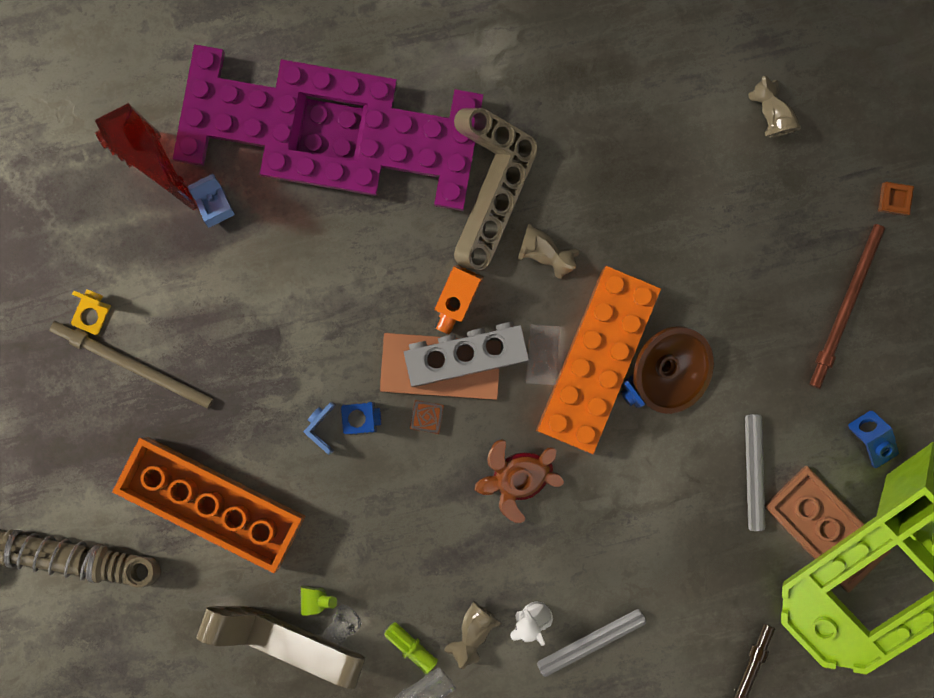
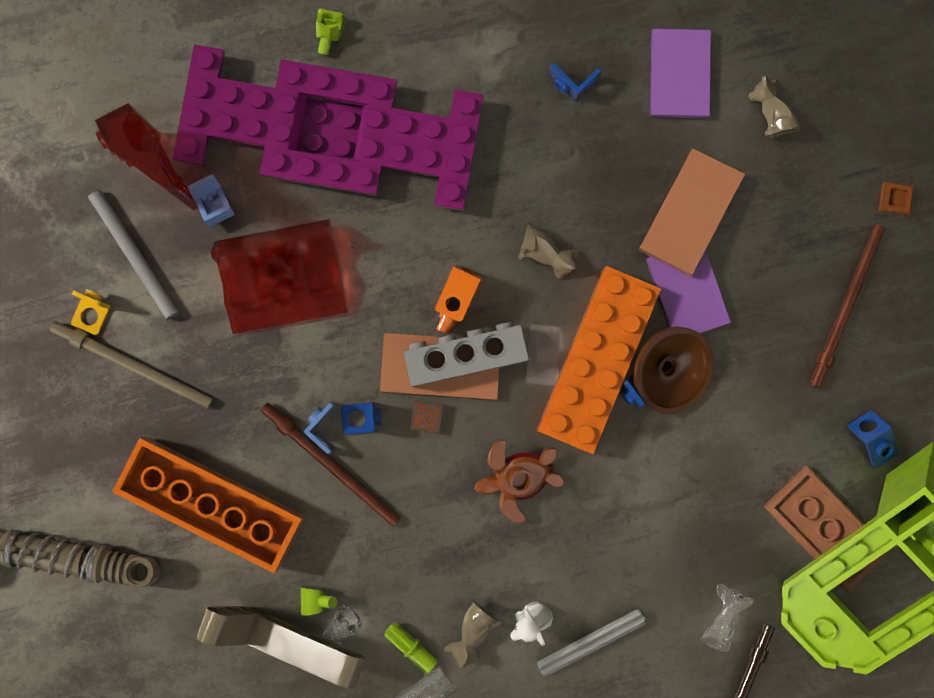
dark tan beam [454,108,537,270] -> none
light grey axle [745,414,766,531] -> none
none -> light grey piece [88,190,179,320]
none -> clear red piece [210,219,348,334]
none -> copper bar [260,402,401,527]
none -> lime piece [316,9,345,55]
none -> blue bracket [549,63,602,100]
none -> nougat tile [638,148,745,277]
none -> medium lavender tile [645,250,731,333]
none -> medium lavender tile [650,29,711,118]
none -> clear animal [701,583,753,652]

